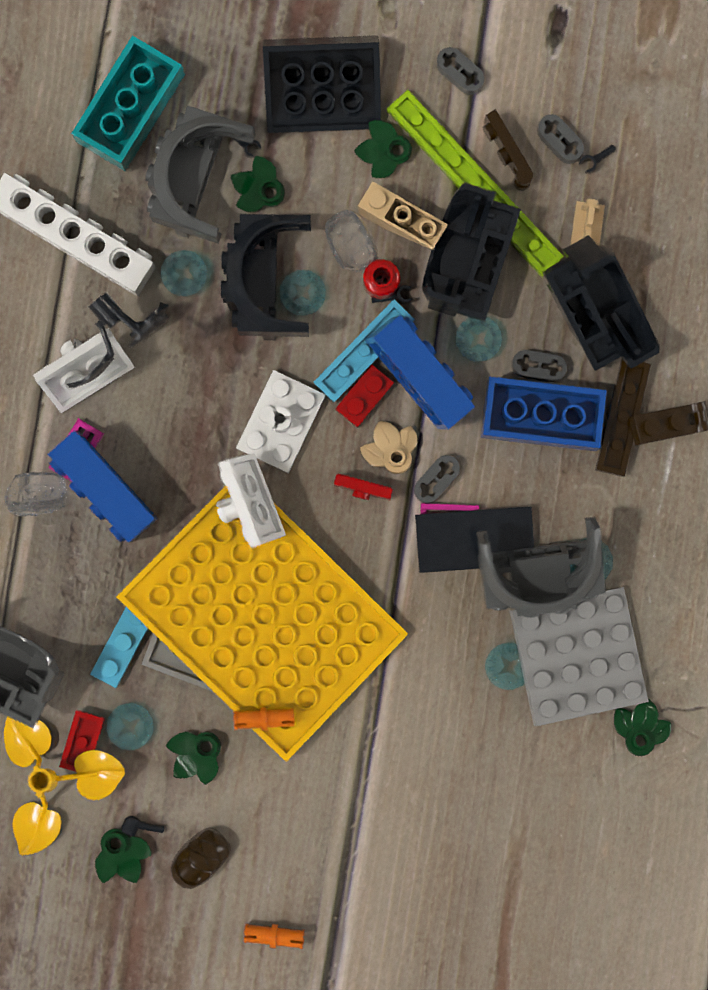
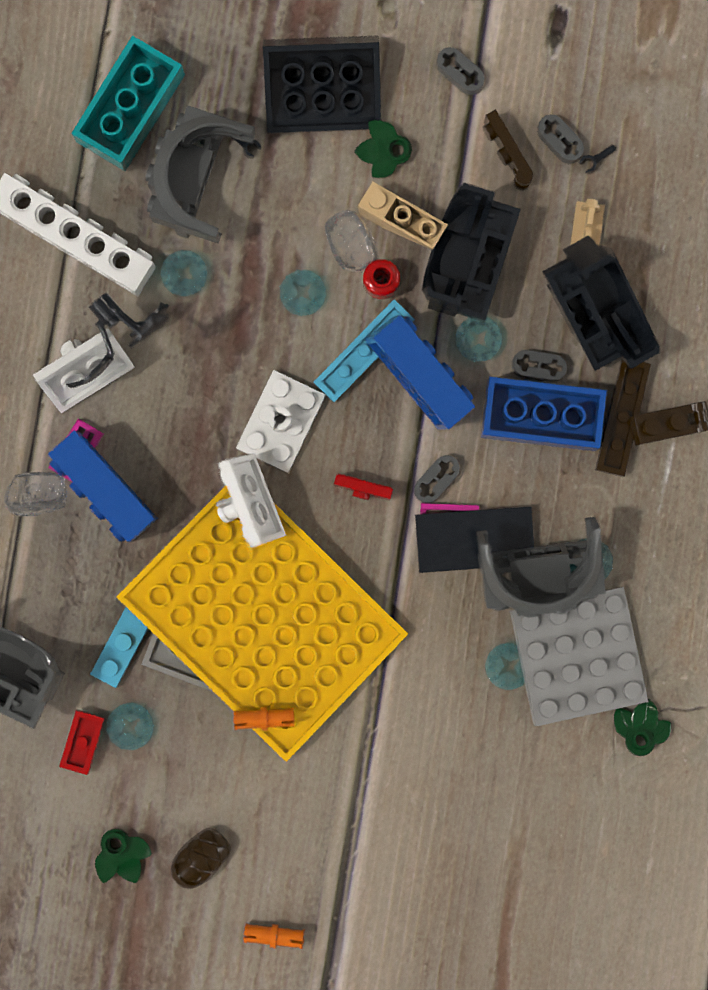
yellow plant [4,716,125,855] -> none
black hand [121,816,164,836] -> none
dark green plate [166,732,221,785] -> none
black piece [221,214,311,340] -> none
dark green plate [231,155,285,213] -> none
red plate [335,365,394,428] -> none
tan plate [360,421,418,474] -> none
black hand [371,285,413,305] -> none
lime tile [386,89,564,277] -> none

